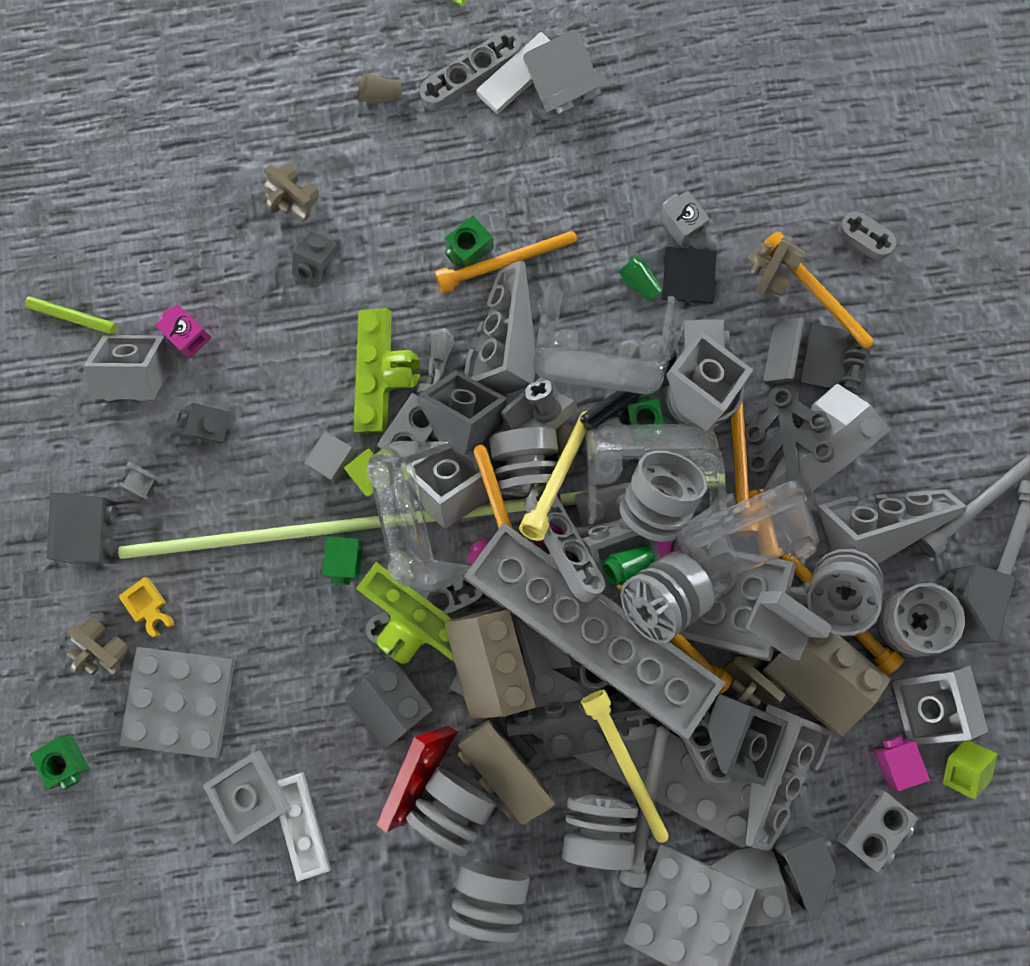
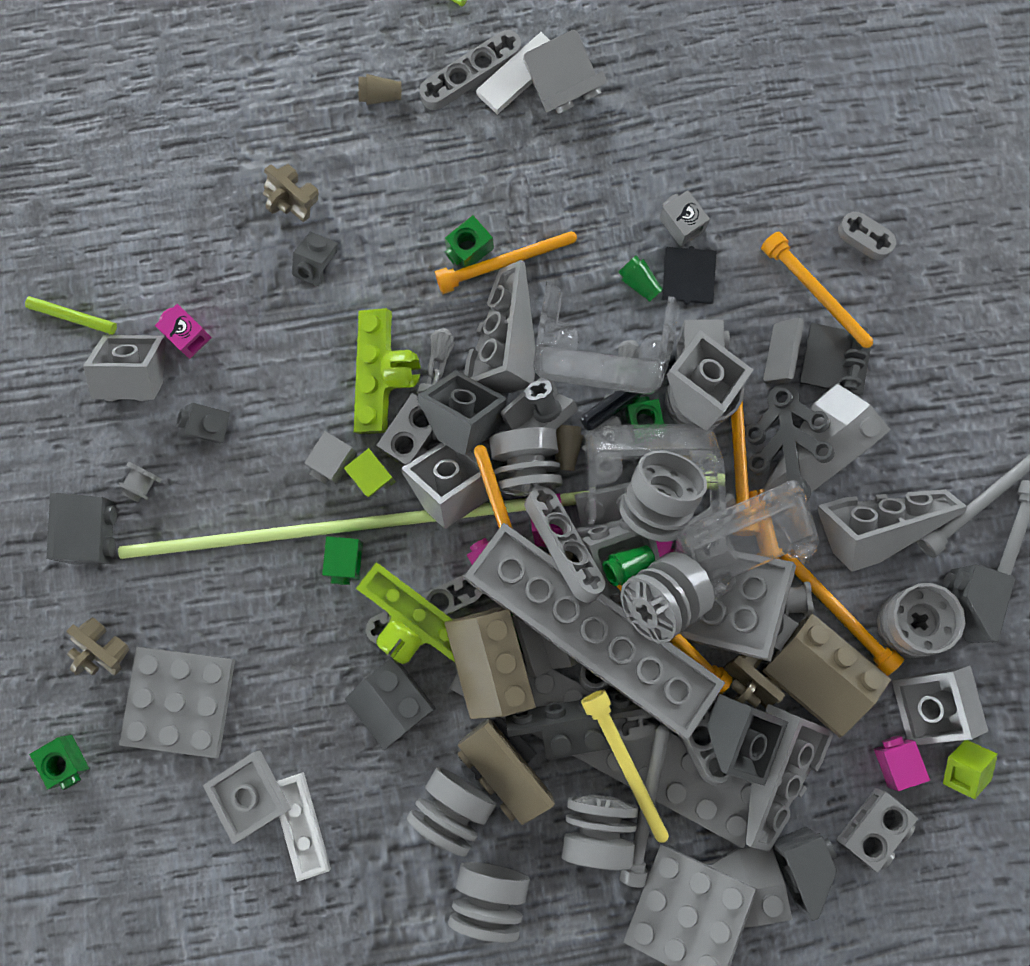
yellow plate [118,577,174,637] -> none
clear windscreen [367,441,471,591] -> none
red wing [377,725,458,832] -> none
light yellow piece [519,411,587,541] -> none
light grey panel [746,591,832,660] -> none
dark tan hips [747,234,805,296] -> none
light grey wheel [807,549,884,636] -> none

